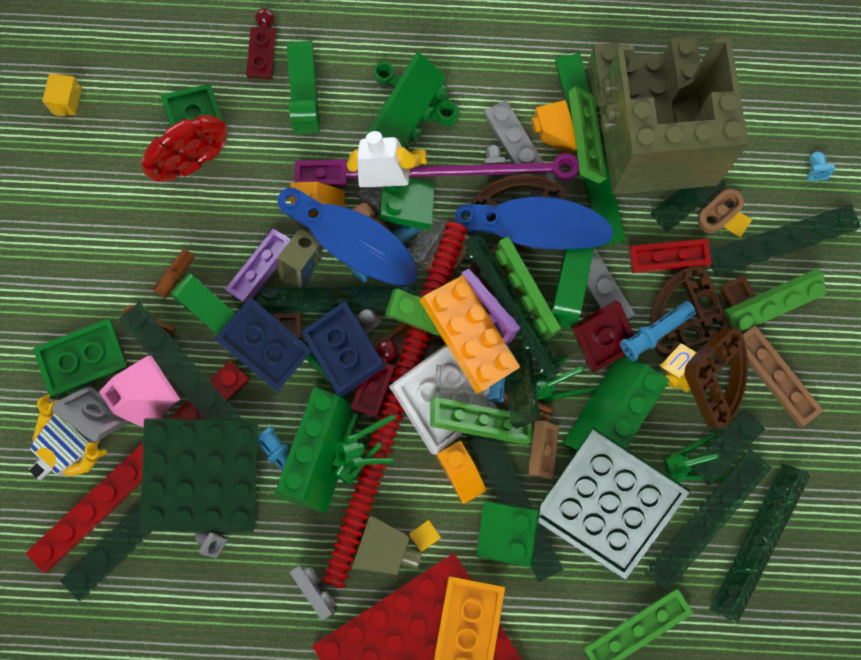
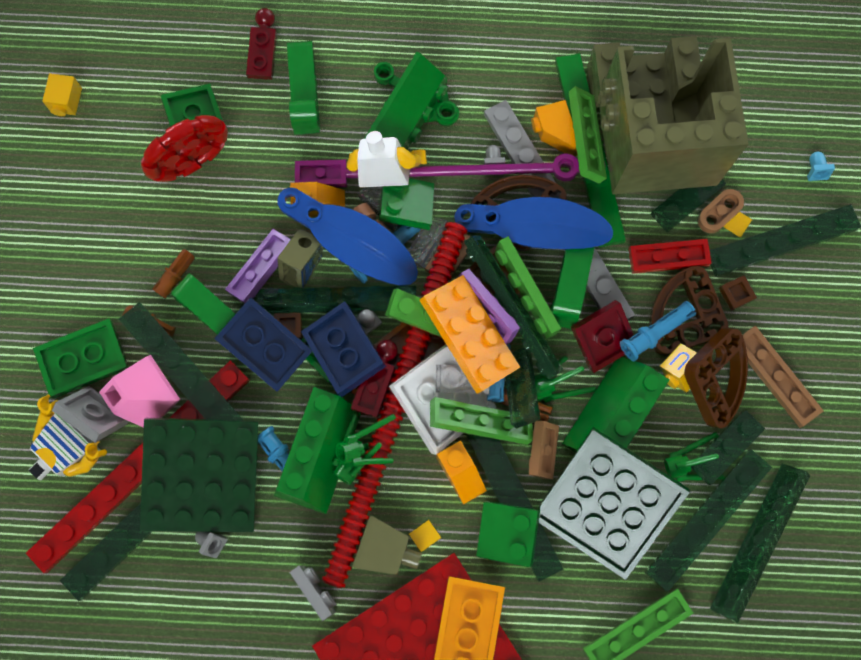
bright green plate [724,269,826,333] -> none

